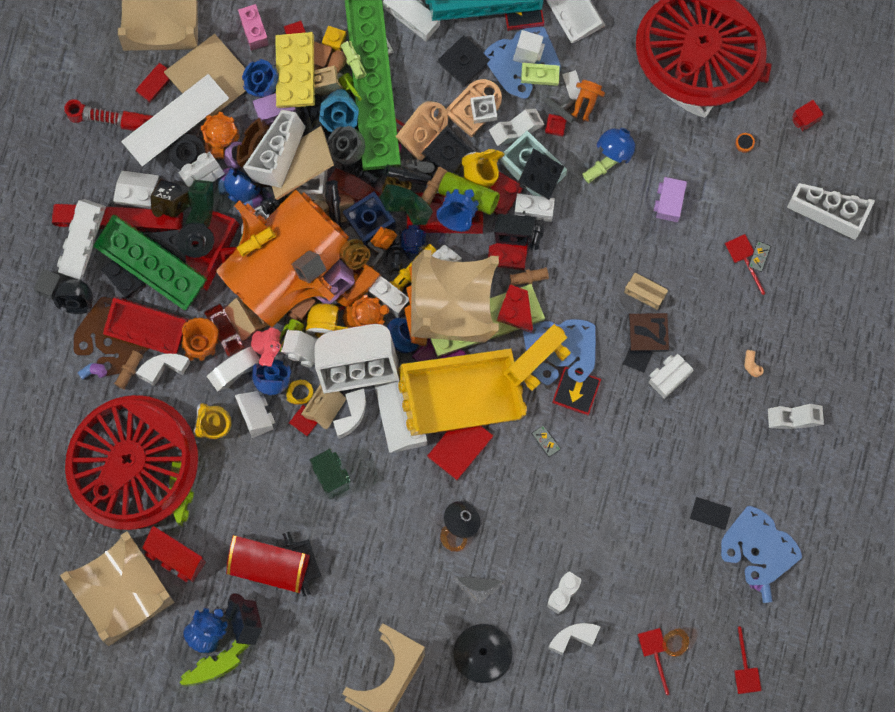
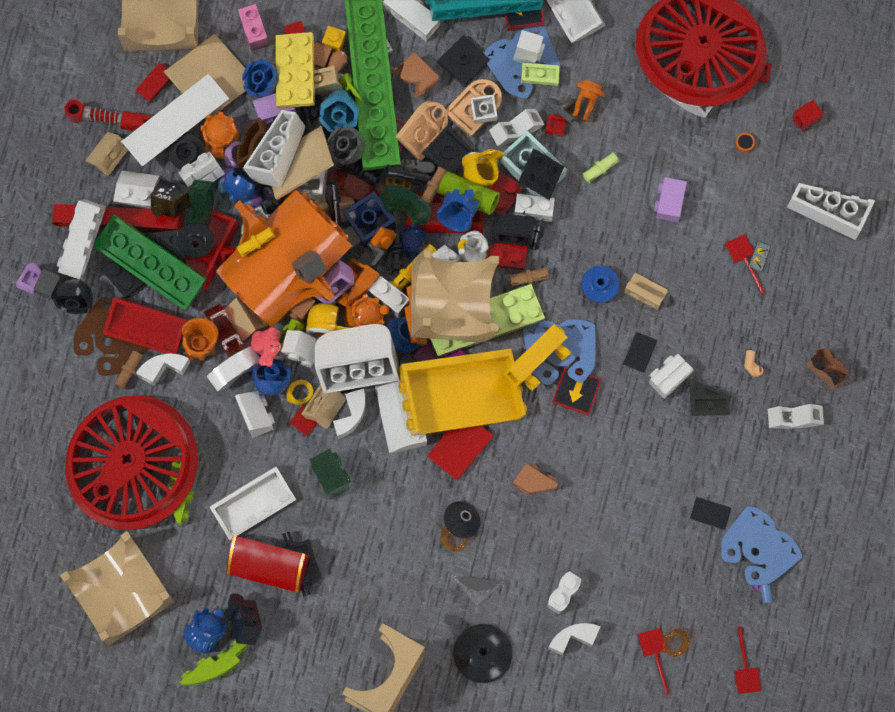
arm [77,363,107,380] -> none
red slope [142,526,206,582] -> none
yellow piece [193,403,232,439] -> none
pearl gold wheel [340,239,370,270] -> none
yellowish green pin [341,41,367,79] -> none
red wing [497,285,533,333] -> none
light grey sticker [531,425,561,457] -> none
white sticker [562,70,580,100] -> none
blue cylinder [596,128,635,163] -> none
reddish brown tile [629,313,669,352] -> none
none -> lavender plate [16,263,42,294]
none -> tan panel [86,132,128,176]
none -> white slope [209,466,296,540]
none -> nougat piece [392,52,439,99]
none -> white hair [458,230,489,262]
none -> nougat slope [513,464,558,496]
none -> blue piece [582,266,619,303]
none -> pearl dark grey wing [689,378,730,416]
none -> nougat piece [806,348,849,390]

